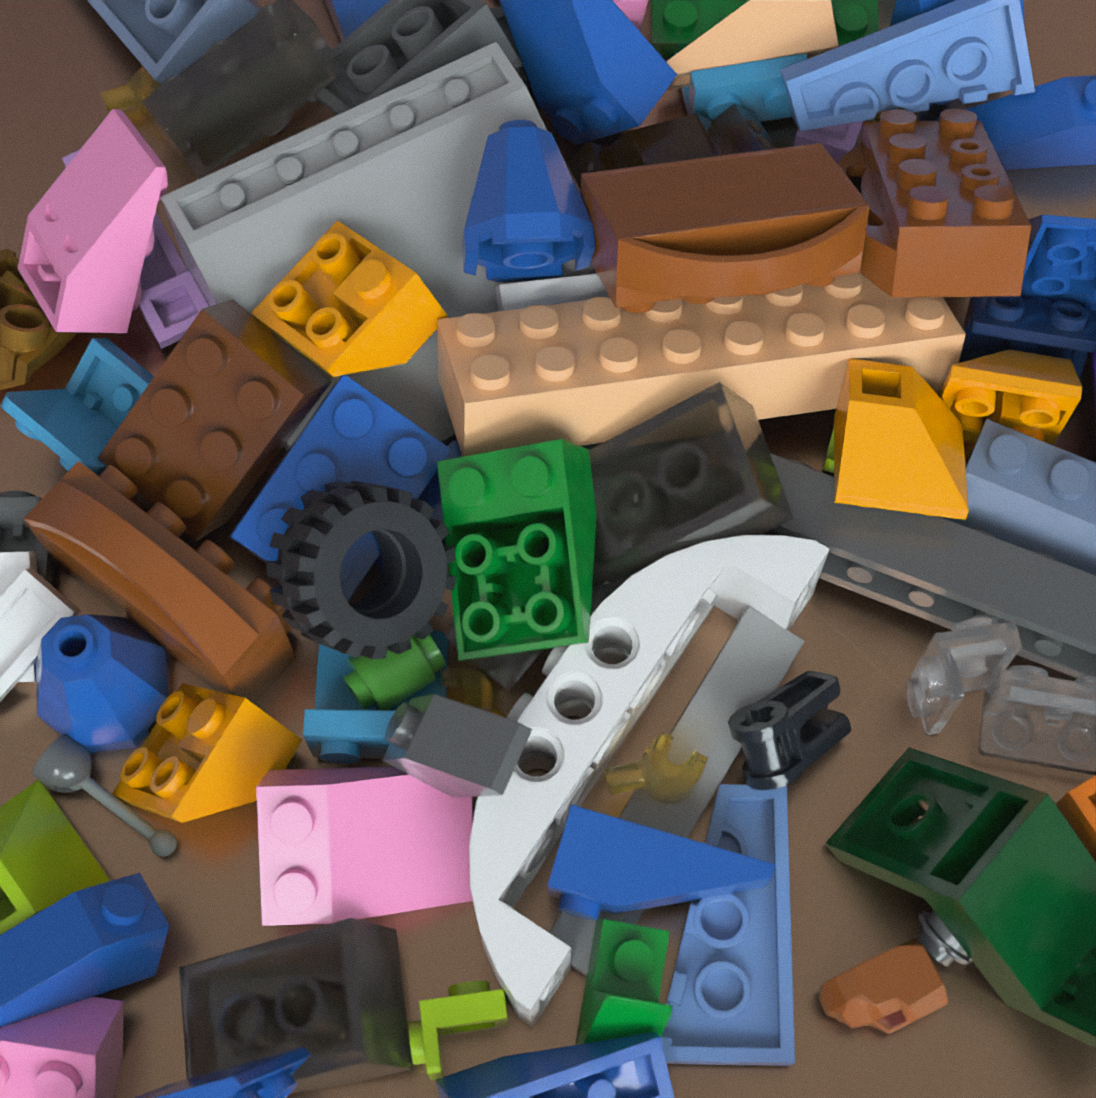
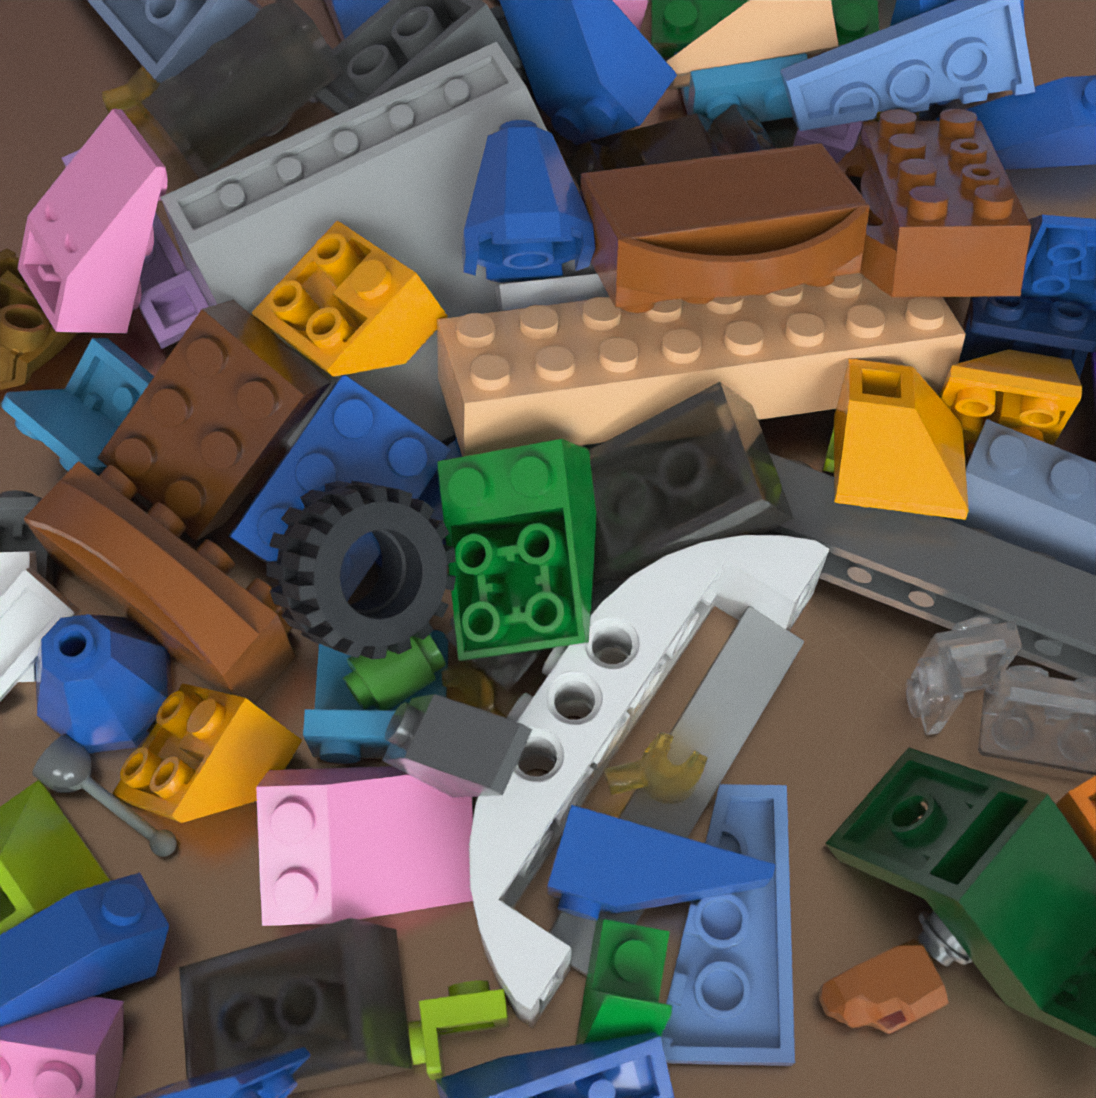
black piece [728,671,852,790] -> none

